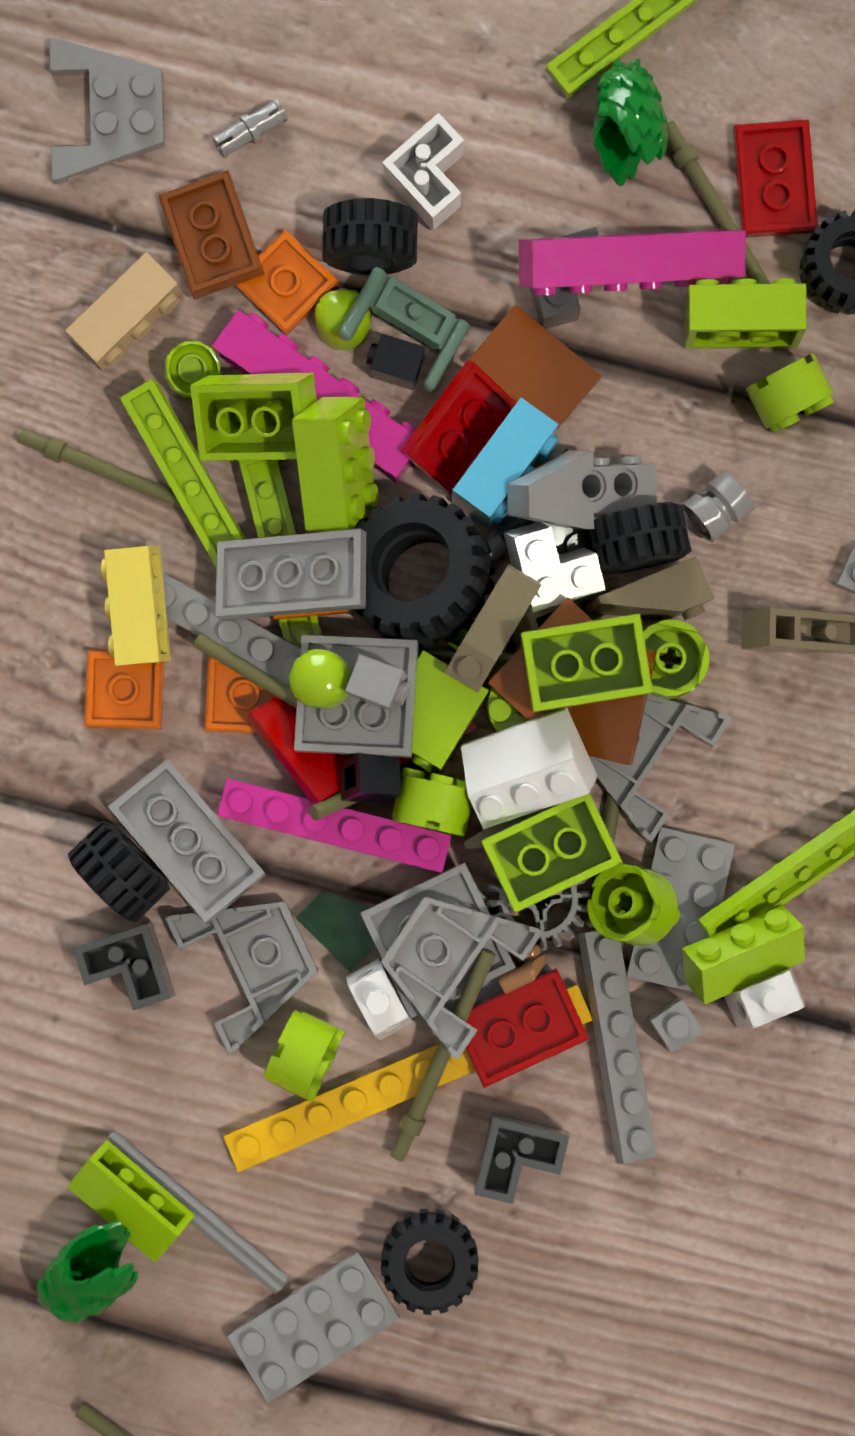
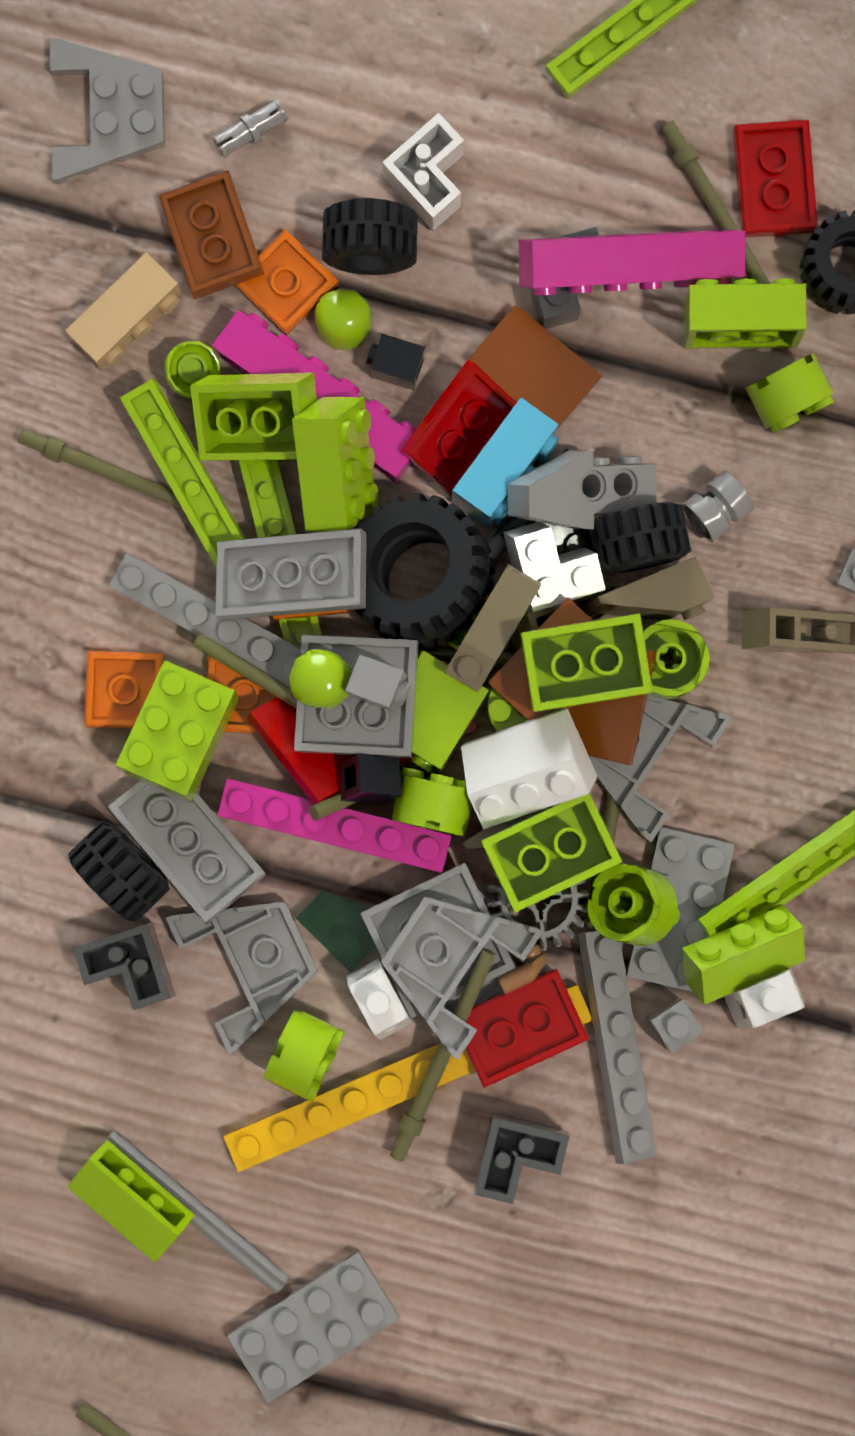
green head [37,1222,138,1323] -> none
light yellow brick [101,546,171,666] -> none
sand green plate [339,267,470,392] -> none
black tyre [380,1208,479,1315] -> none
green head [593,58,668,186] -> none
none -> lime brick [115,660,239,802]

